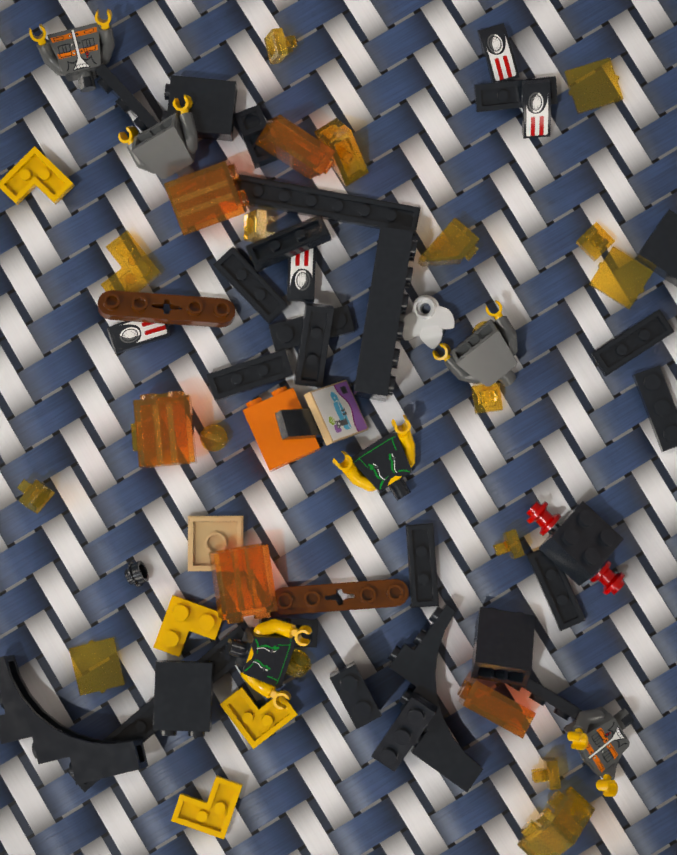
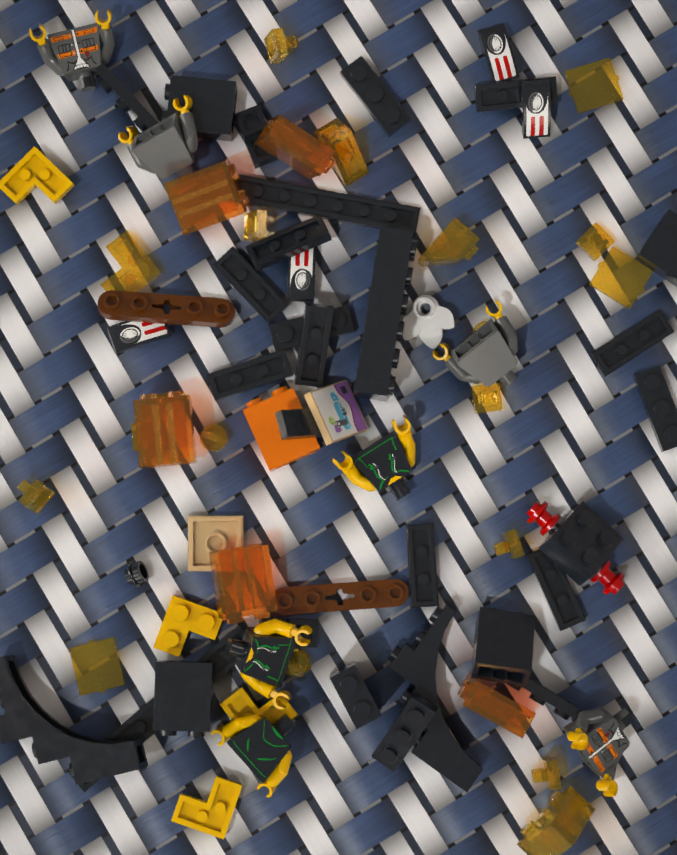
none -> torso [211,714,296,798]
none -> black plate [340,56,411,137]

